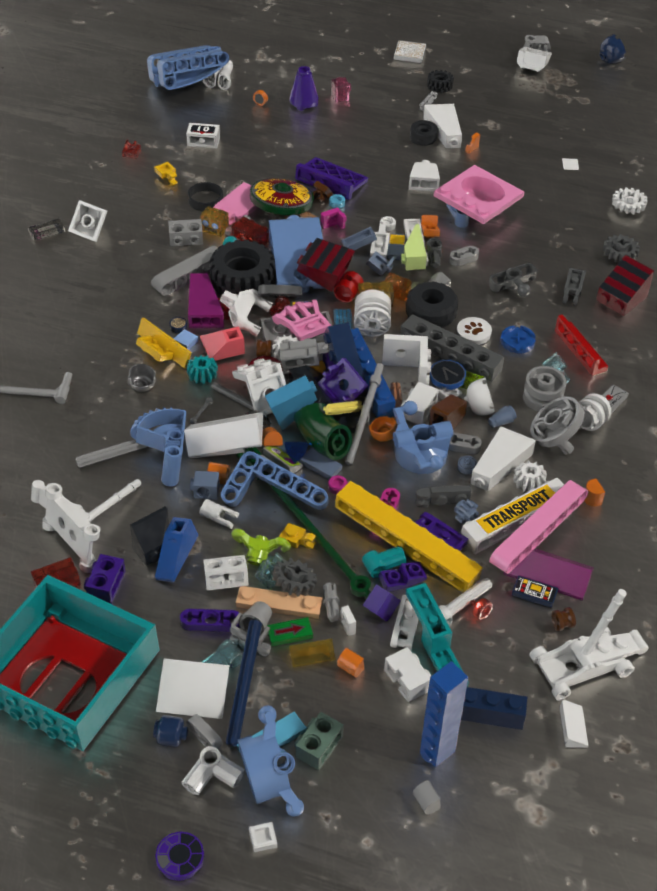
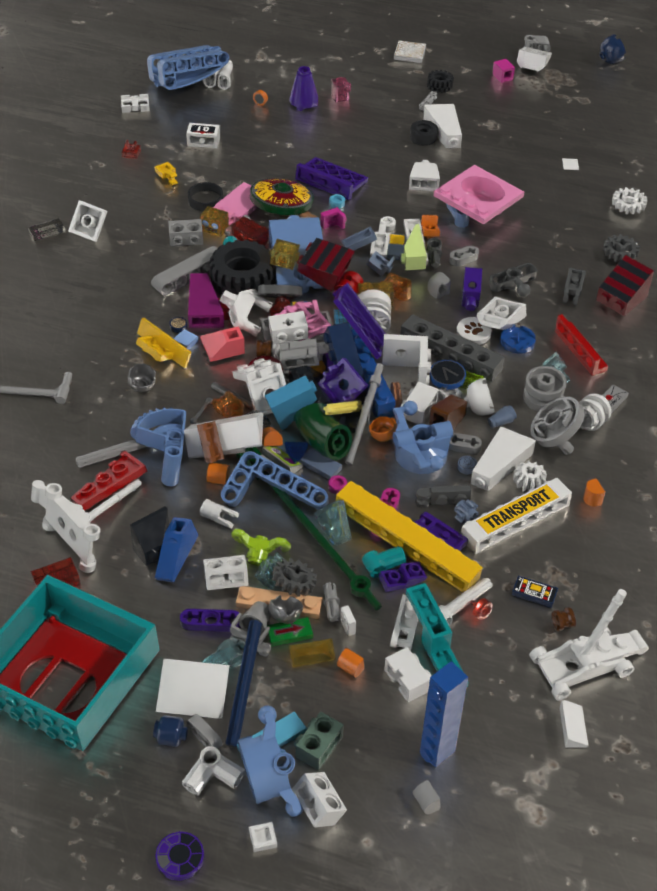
dark purple brick [84,554,126,604] -> none
teal gear [187,355,218,385] -> none
sand blue brick [190,471,220,500] -> none
yellow plate [279,523,316,549] -> none
reddish brown tile [313,181,333,202] -> none
dark purple panel [363,584,401,621] -> none
black tyre [406,281,458,328] -> none
dark blue brick [461,687,528,730] -> none
orange tile [465,132,480,153] -> none
bright pink beam [489,480,588,574] -> none
magenta slope [503,548,594,601] -> none
none -> red wing [71,451,148,510]
none -> white piece [121,94,150,113]
none -> dark orange hinge [197,421,224,463]
none -> clear orange piece [212,391,245,418]
none -> white brick [268,311,308,344]
none -> flat silver hair [268,595,304,624]
none -> clear yellow head [270,239,300,270]
none -> white brick [292,772,347,828]
none -> clear light blue wing [314,500,352,545]
none -> dark purple fence [333,283,386,359]
none -> dark purple torso [461,267,483,311]
none -> white slope [477,297,526,330]
none -> dark pink brick [492,59,515,83]

